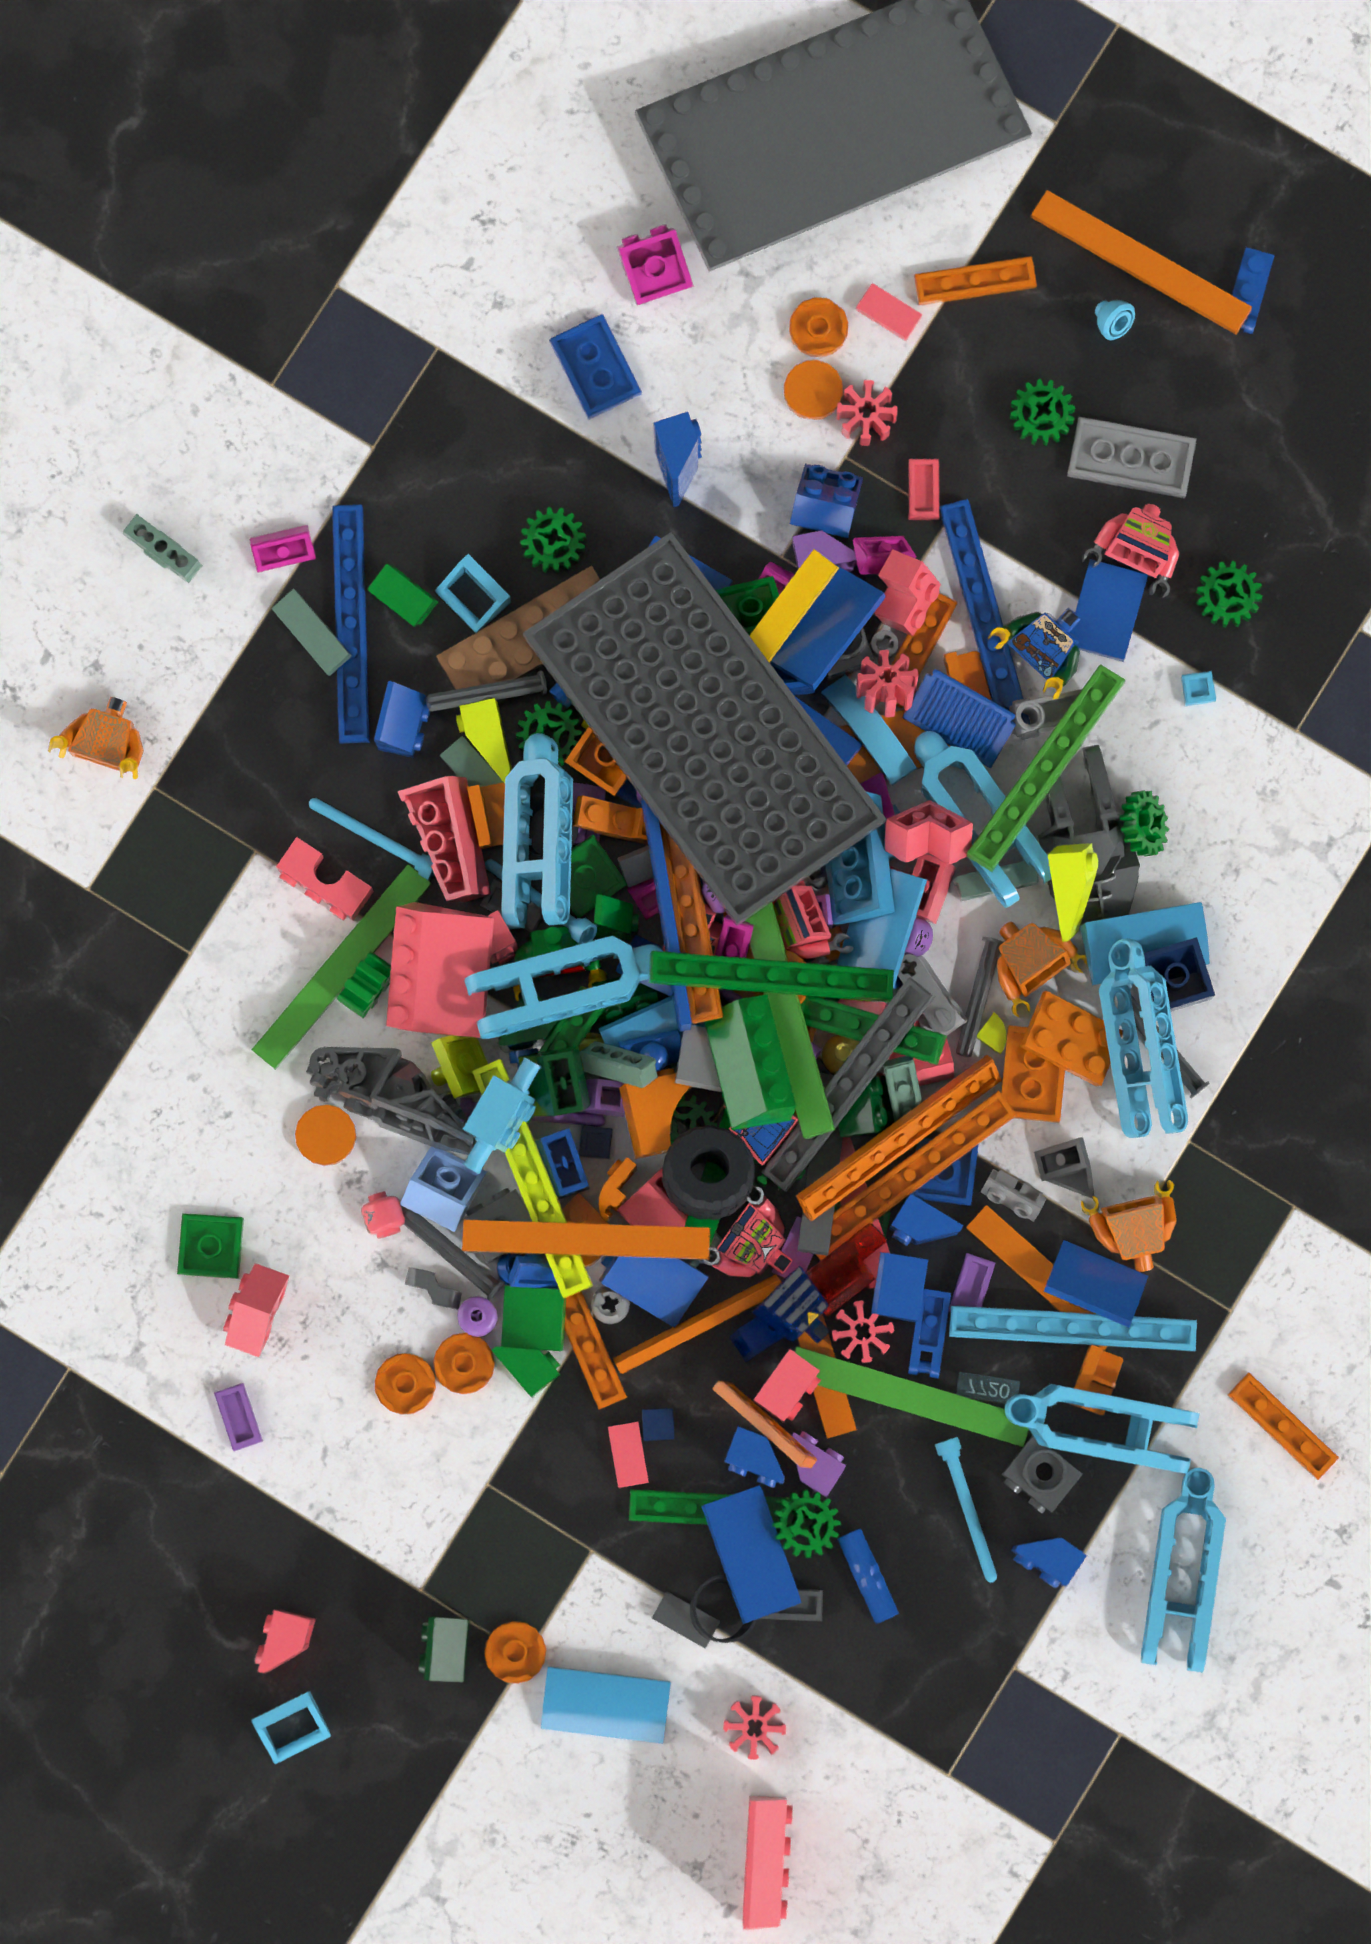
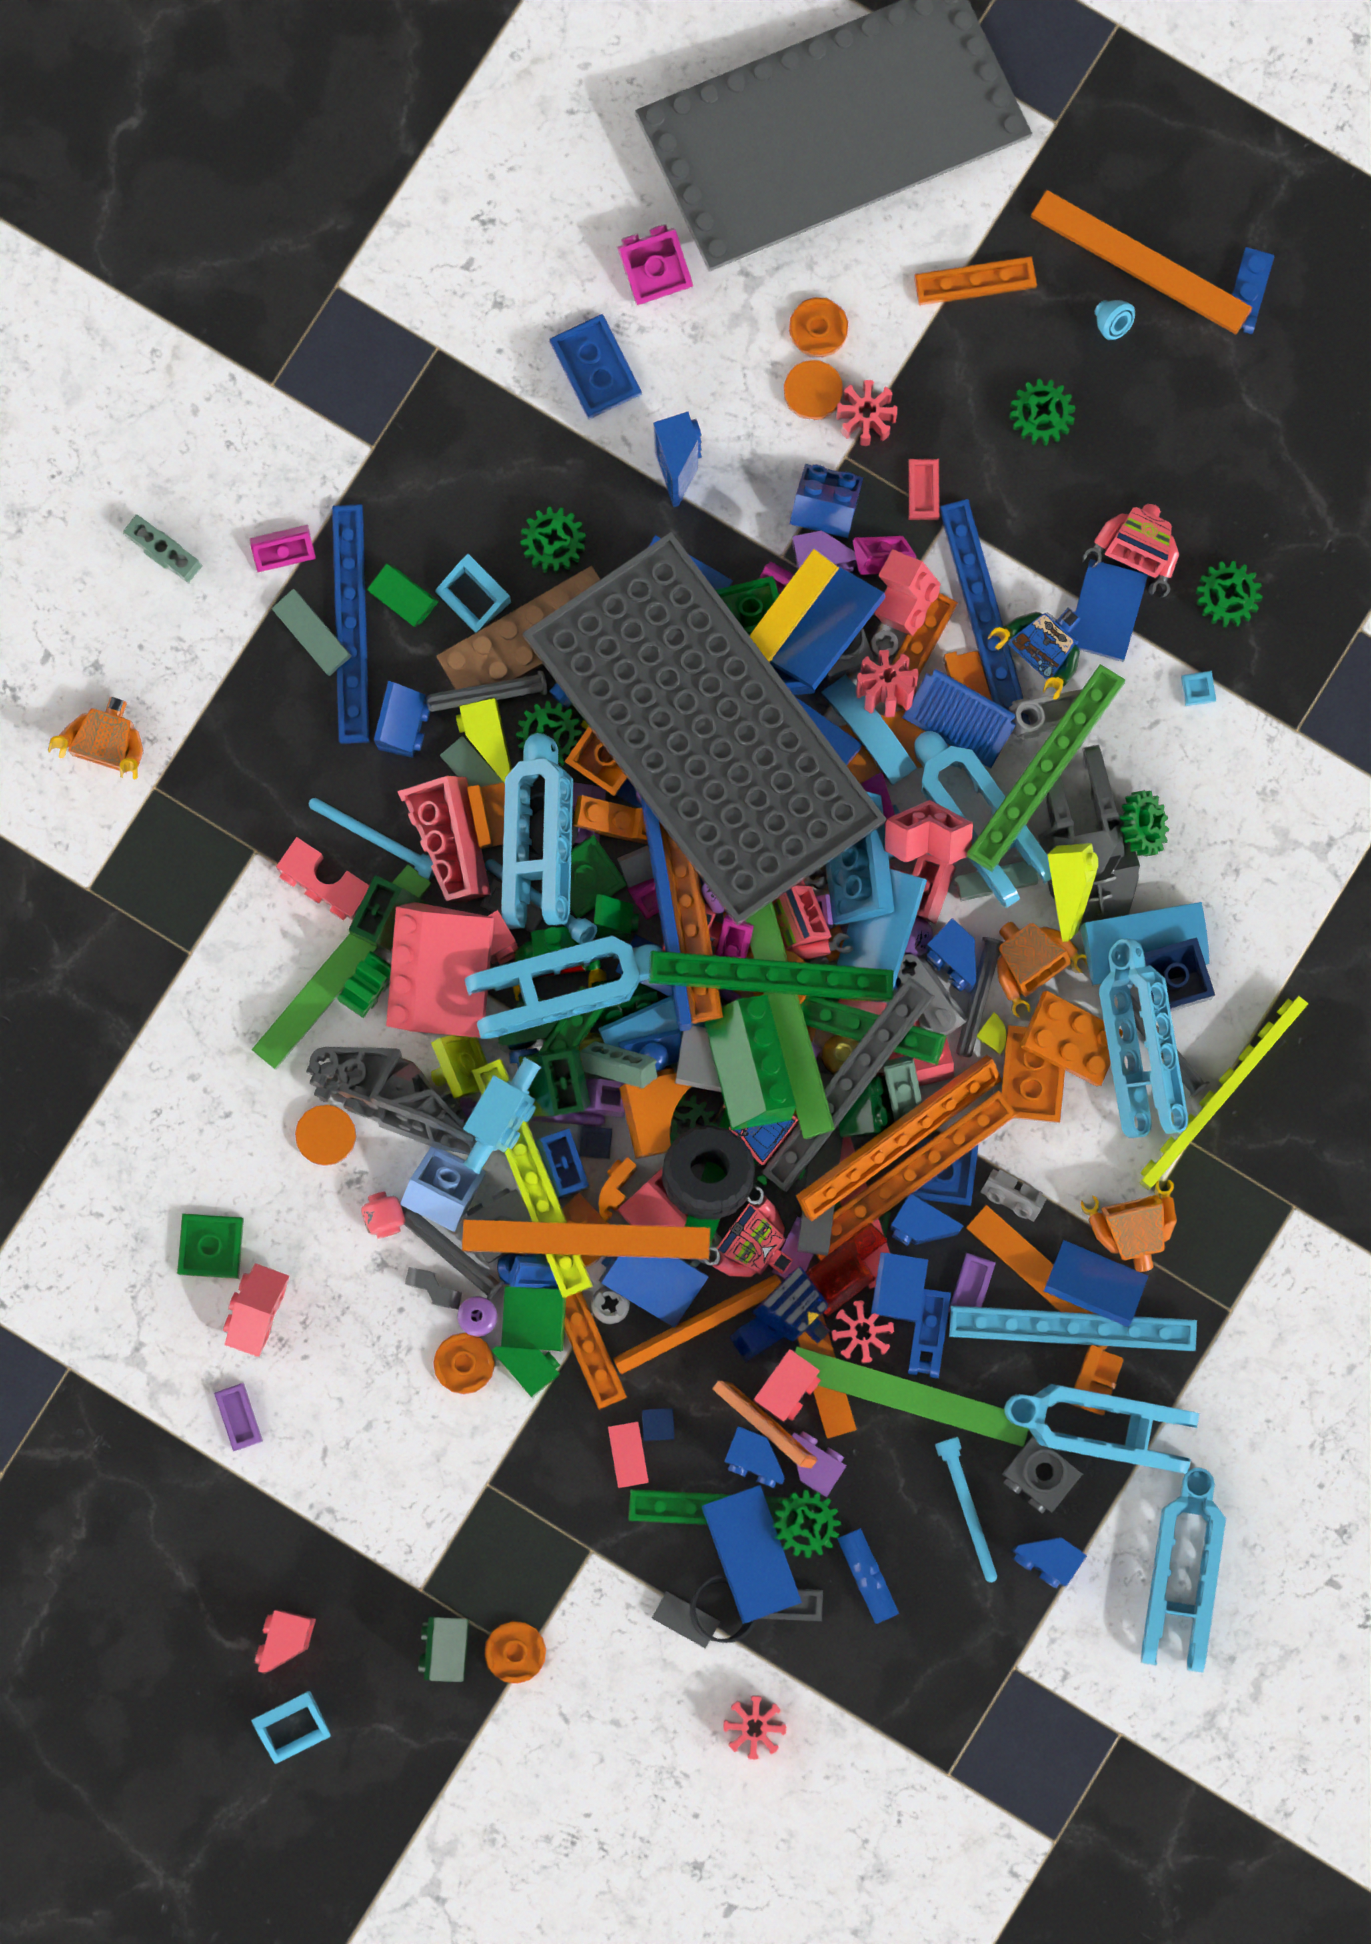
orange tile [375,1354,436,1415] -> none
dark azure slope [541,1666,671,1744] -> none
coral slope [742,1796,793,1930] -> none
coral tile [856,283,922,341] -> none
clear light blue sticker [956,1372,1020,1404] -> none
dark grey slope [1034,1137,1094,1199] -> none
light grey tile [1067,417,1197,498] -> none
orange tile [1227,1373,1339,1480] -> none
none -> dark green slope [348,875,430,954]
none -> blue slope [926,918,976,994]
none -> neon yellow plate [1139,996,1308,1191]

